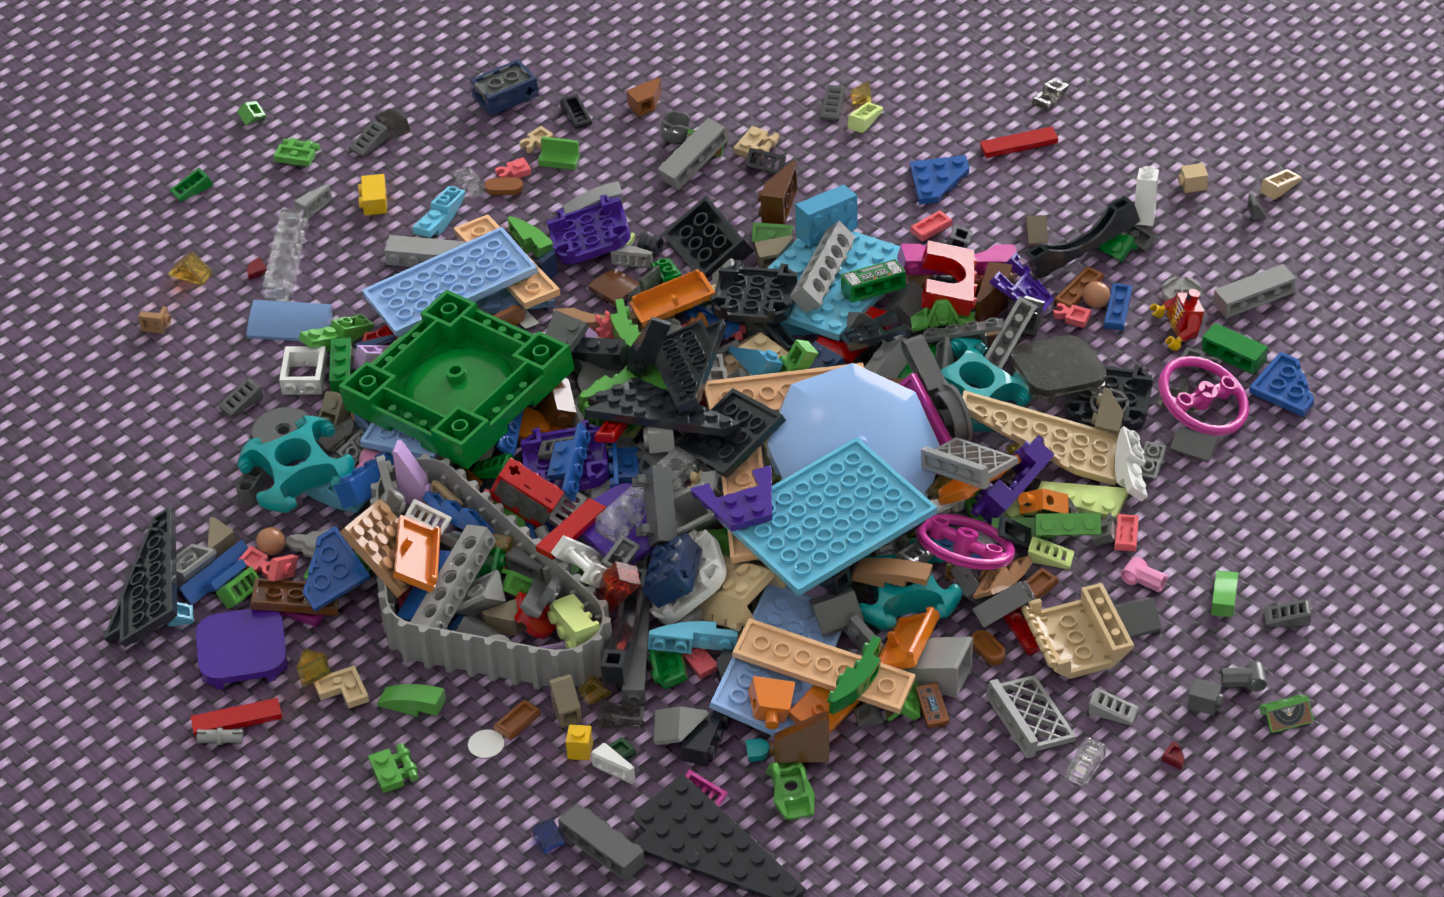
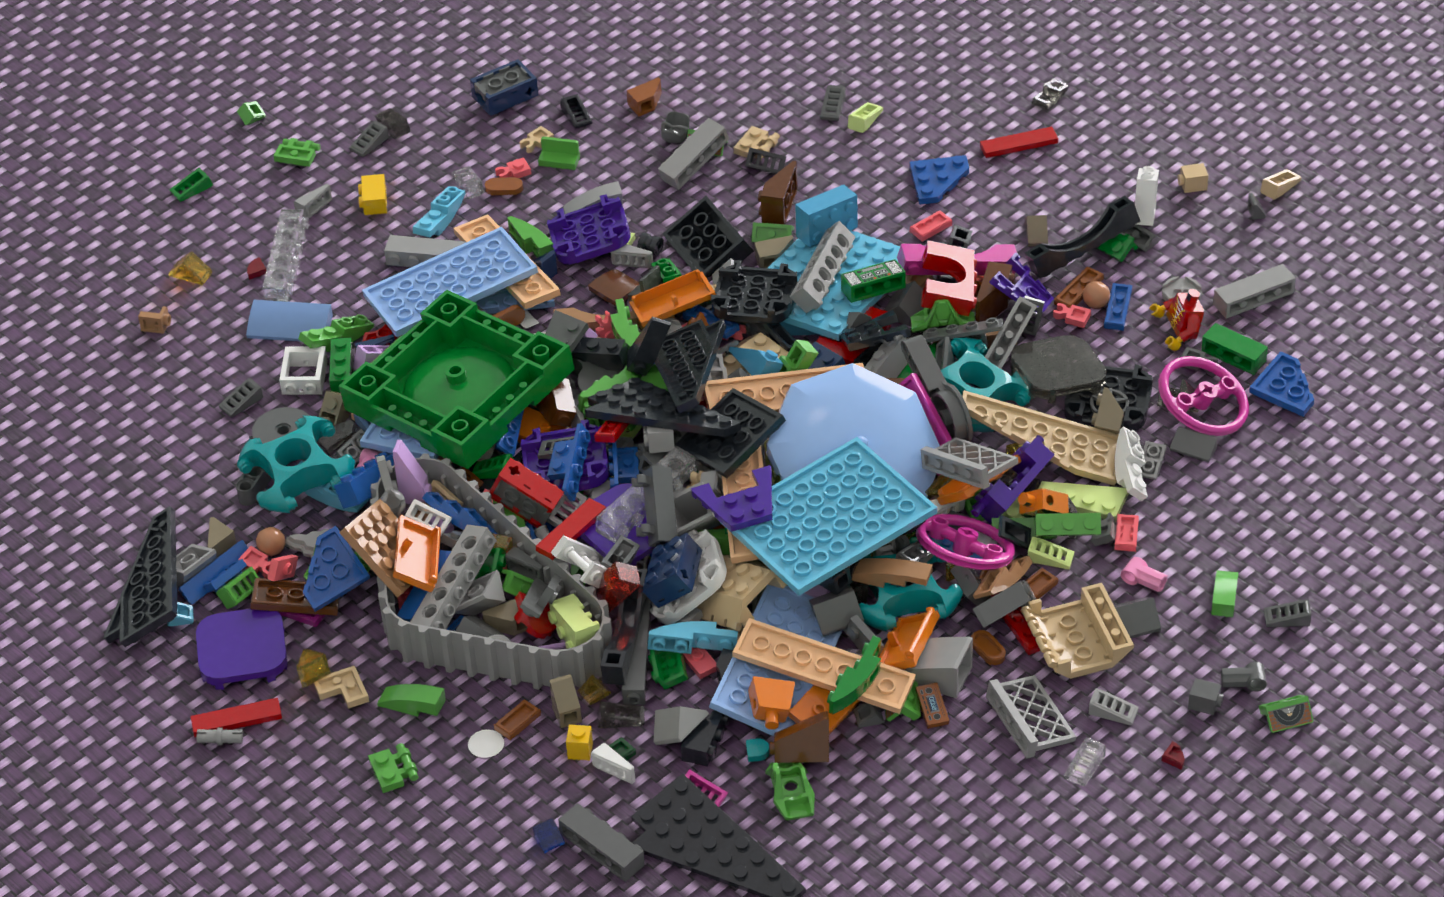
clear yellow slope [850,81,871,104] -> none

